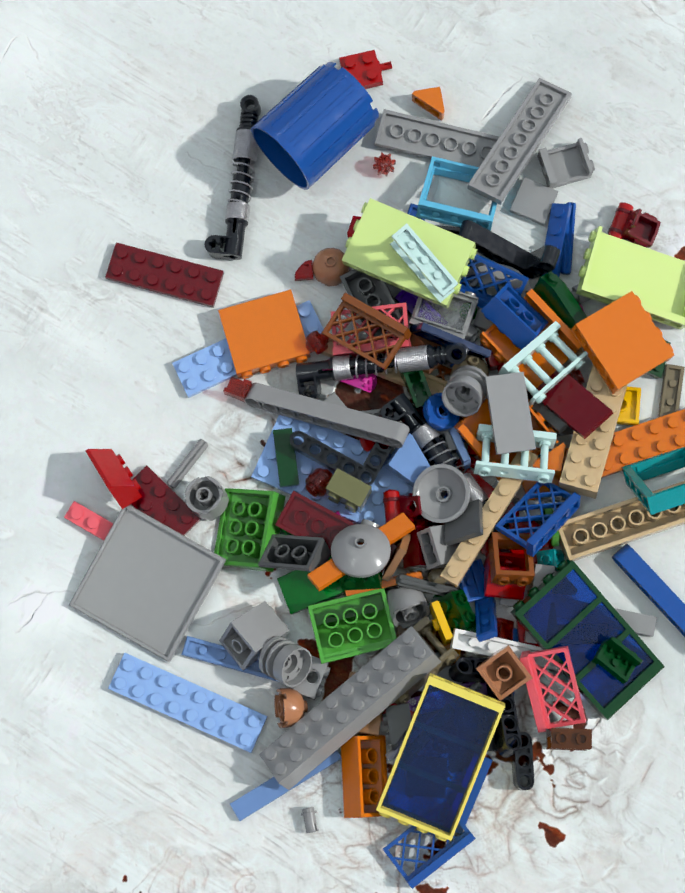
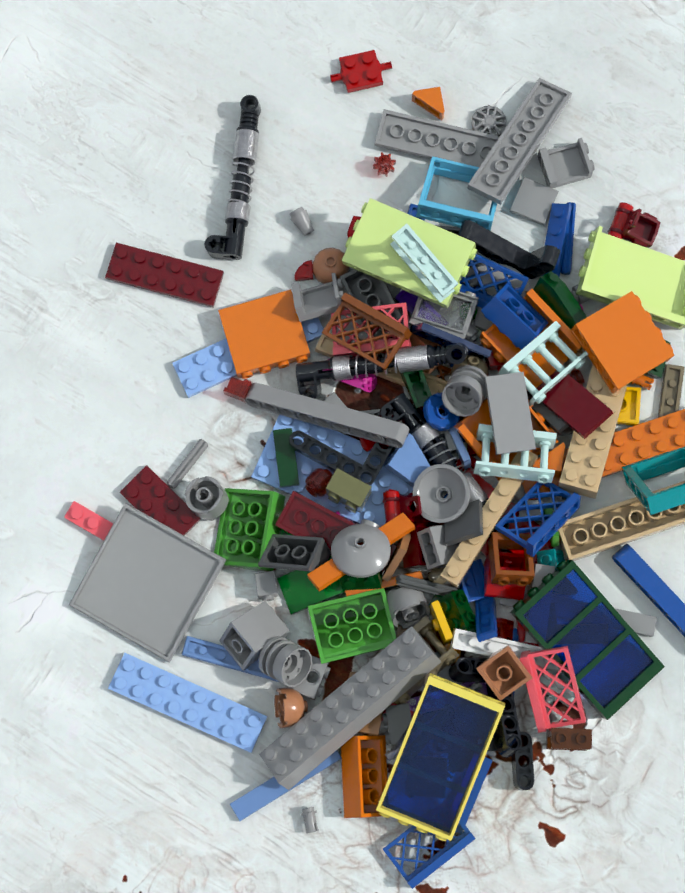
red slope [85,449,142,510] -> none
blue container [251,62,379,190] -> none
clear red gear [305,331,329,354] -> none
dark green bracket [593,637,643,684] -> none
none -> light grey brick [255,571,278,601]
none -> light grey cone [290,207,314,236]
none -> light grey panel [291,273,344,322]
none -> light grey wheel [472,105,506,136]
none -> orange pin [631,375,654,390]

